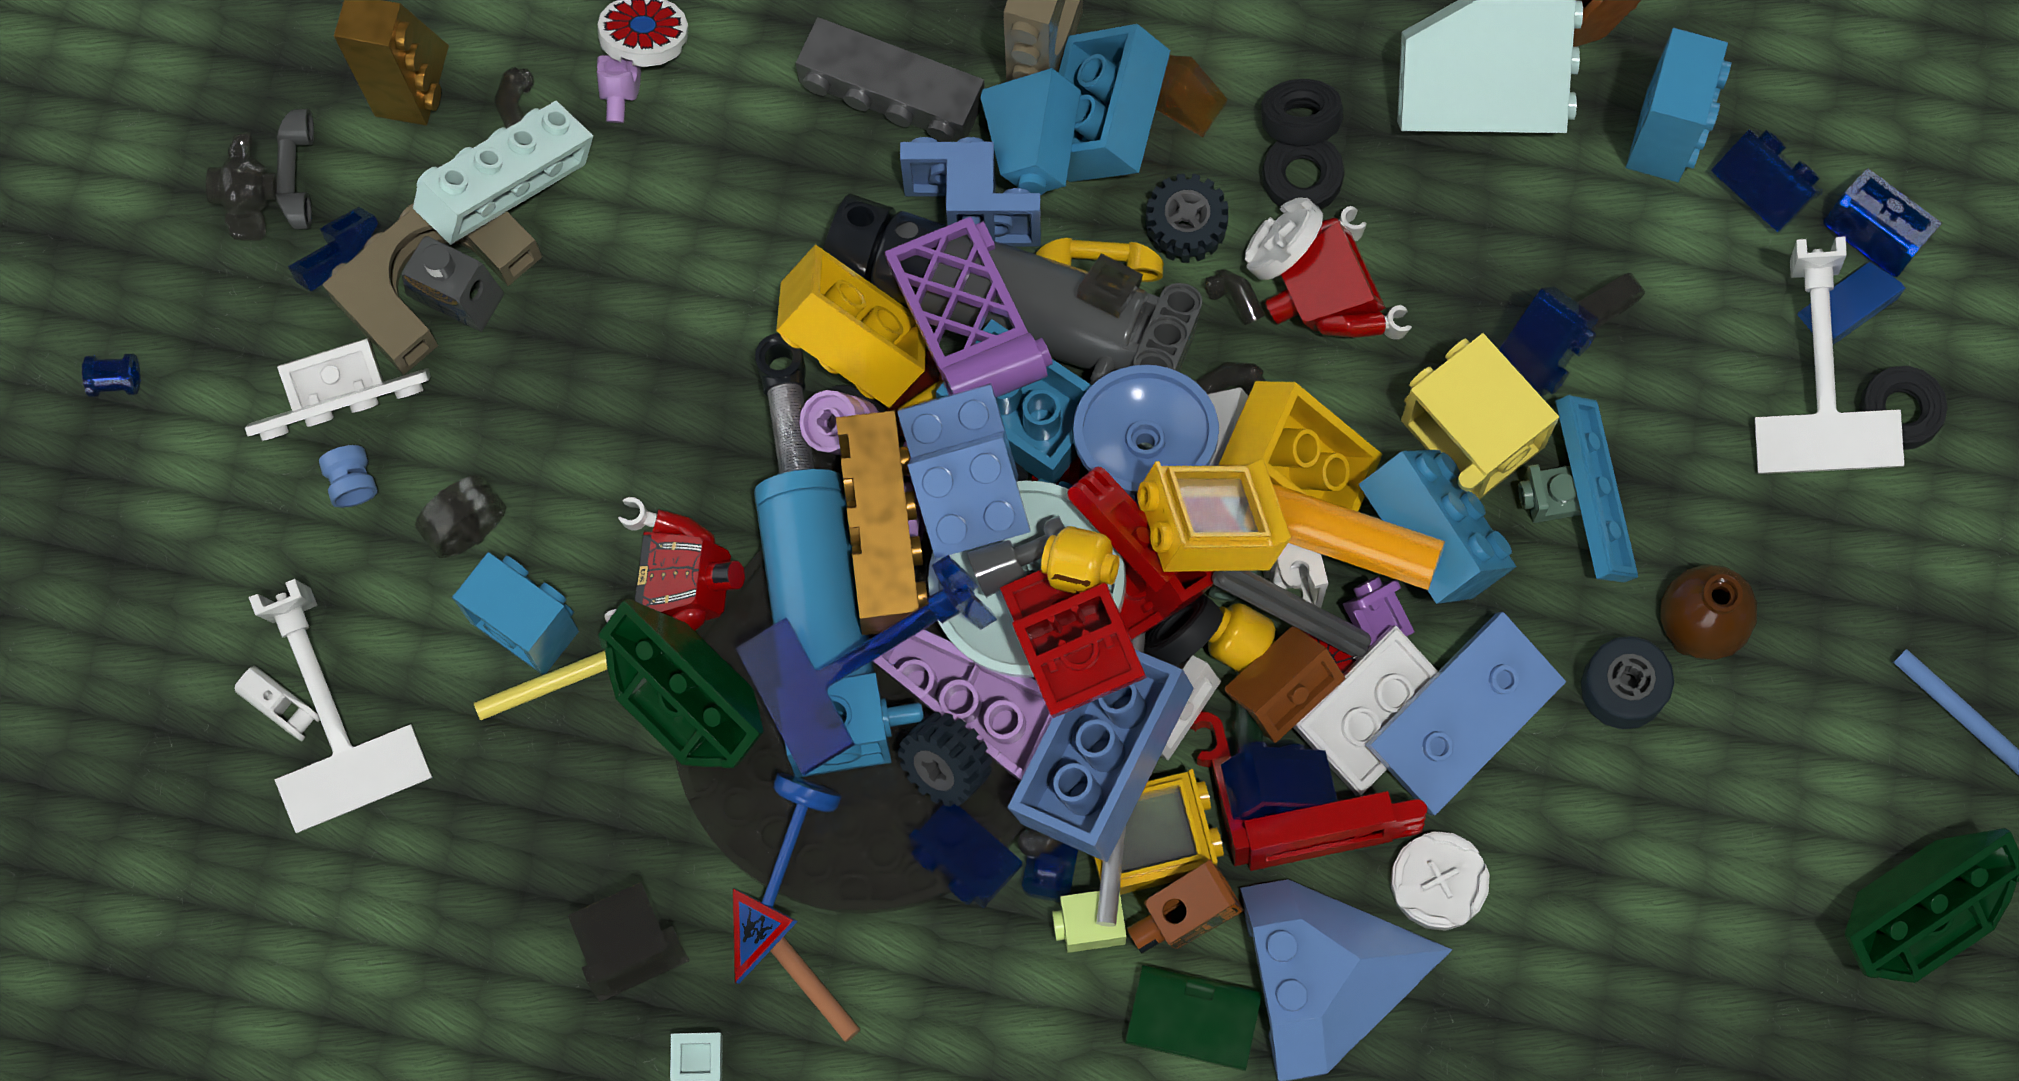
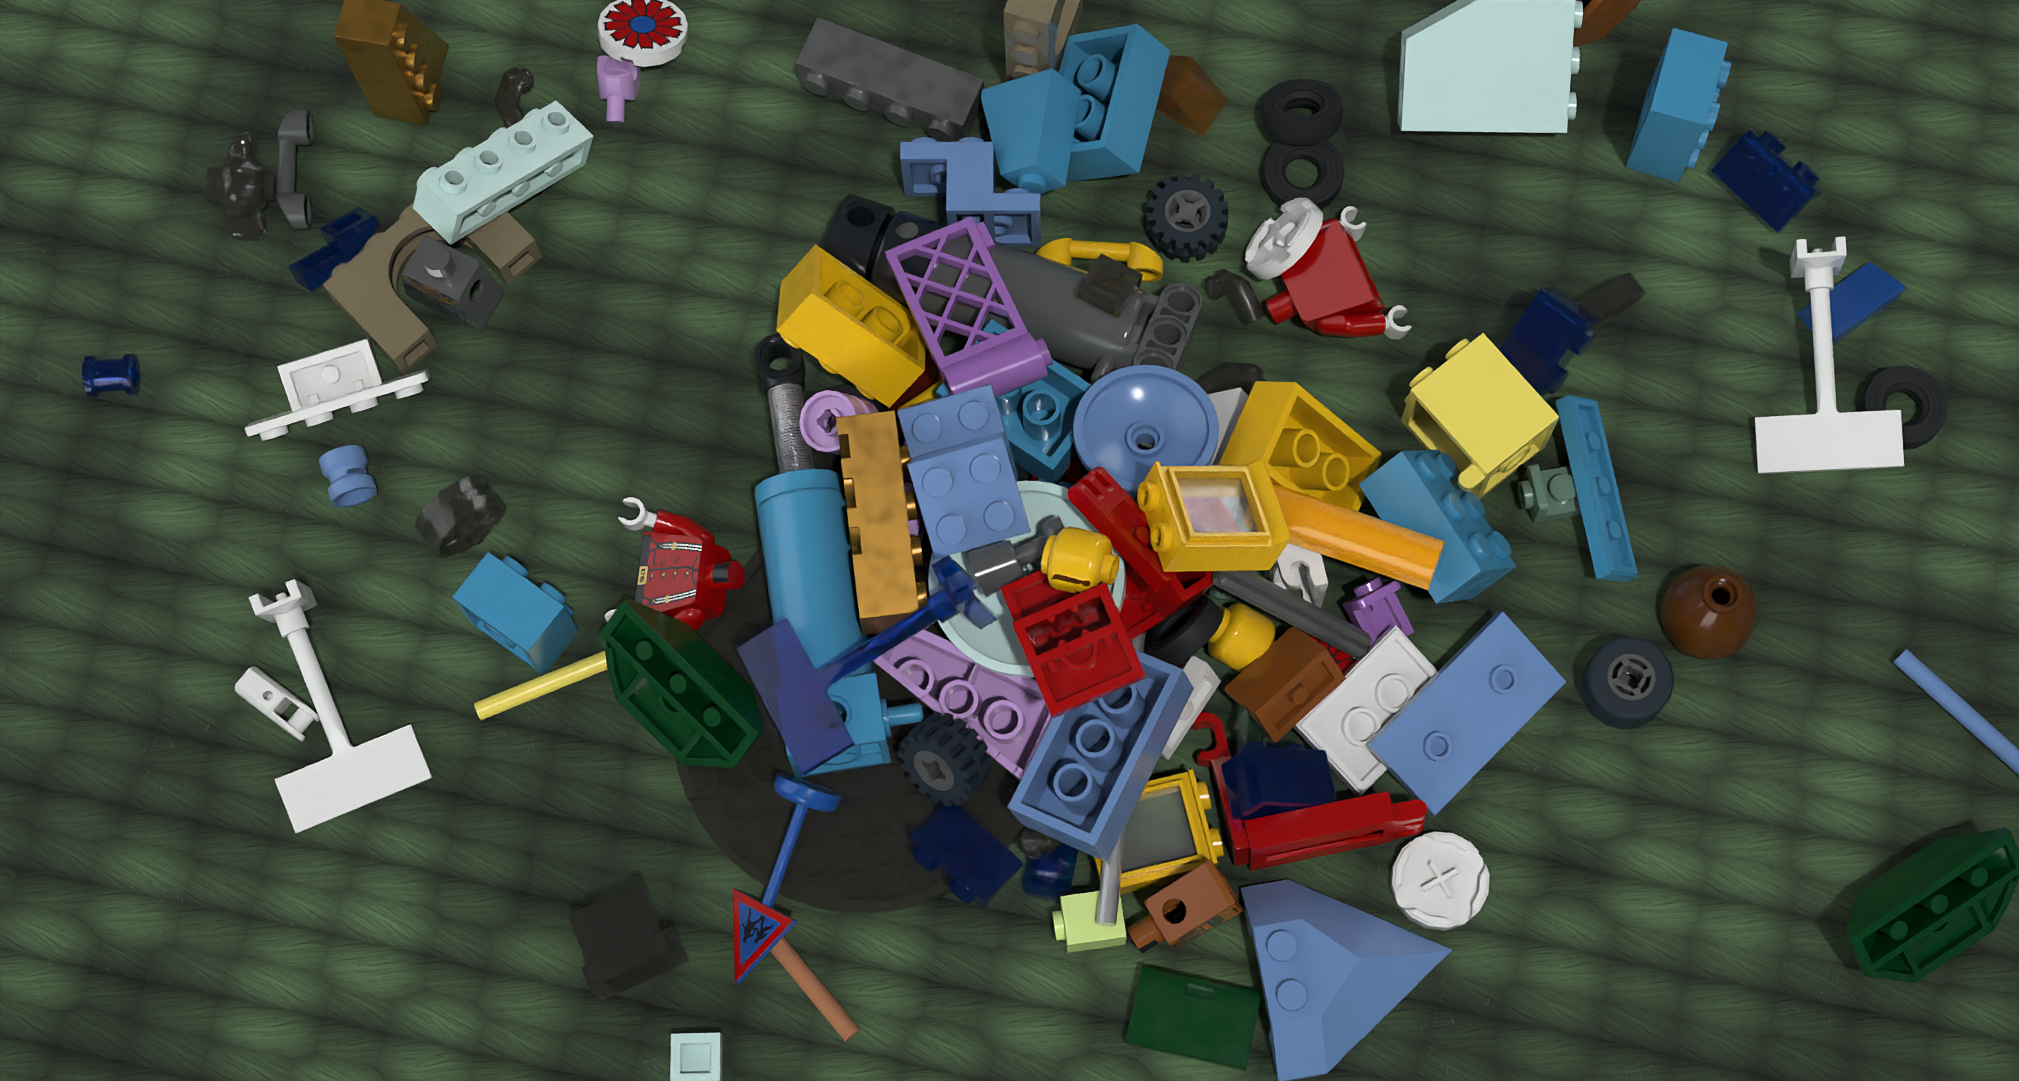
clear blue bracket [1823,168,1942,277] -> none

